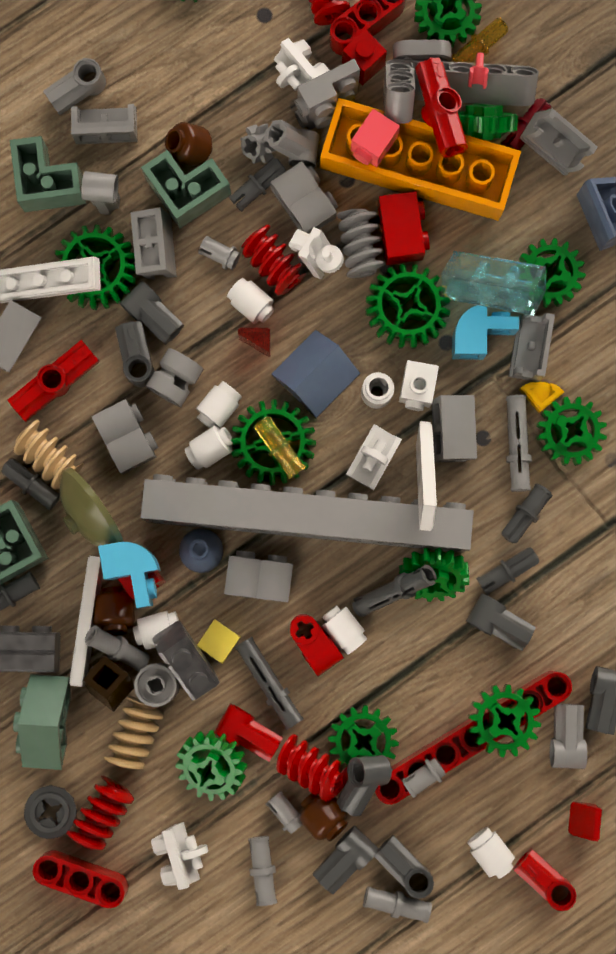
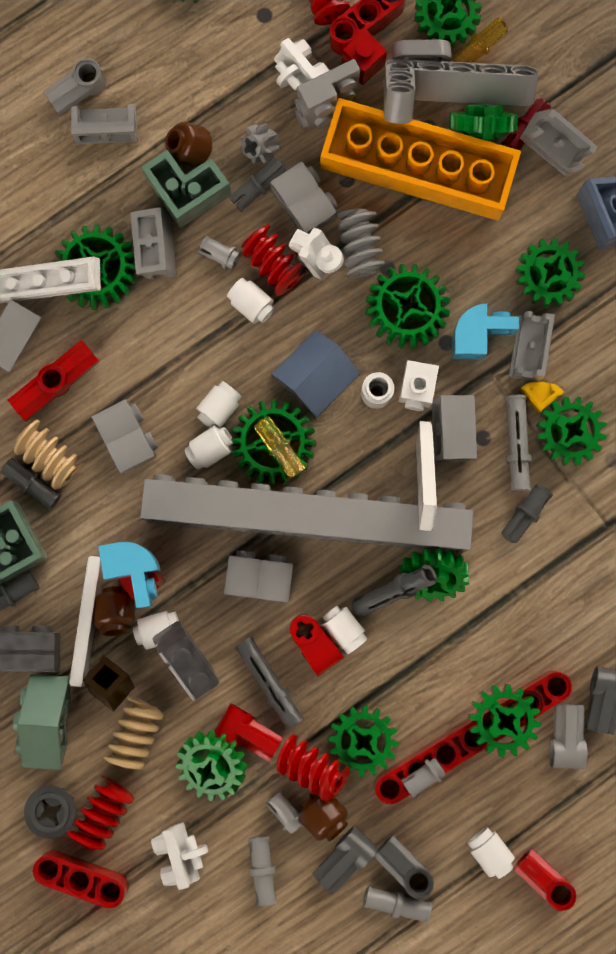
sand green brick [10,136,86,212] -> none
olive dish [60,467,124,547] -> none
light grey piece [81,171,120,215] -> none
light grey pin [85,625,150,672] -> none
dark grey piece [115,321,155,387] -> none
dark grey piece [119,281,184,345] -> none
light grey wheel [134,663,181,707] -> none
light grey wheel [146,348,204,407] -> none
sand blue brick [179,528,223,573] -> none
light yellow slope [197,619,241,664] -> none
clear red slope [238,328,271,357] -> none
light grey piece [264,120,320,168] -> none
dark grey piece [337,755,392,816] -> none
white hips [346,424,402,490] -> none
coral brick [351,109,400,167] -> none
red brick [377,191,430,265] -> none
red piece [415,58,468,158] -> none
clear light blue brick [441,251,546,316] -> none
dark grey piece [466,593,536,651] -> none
coral hand [468,52,489,89] -> none
dark grey axle [476,547,539,596] -> none
red slope [568,802,602,842] -> none

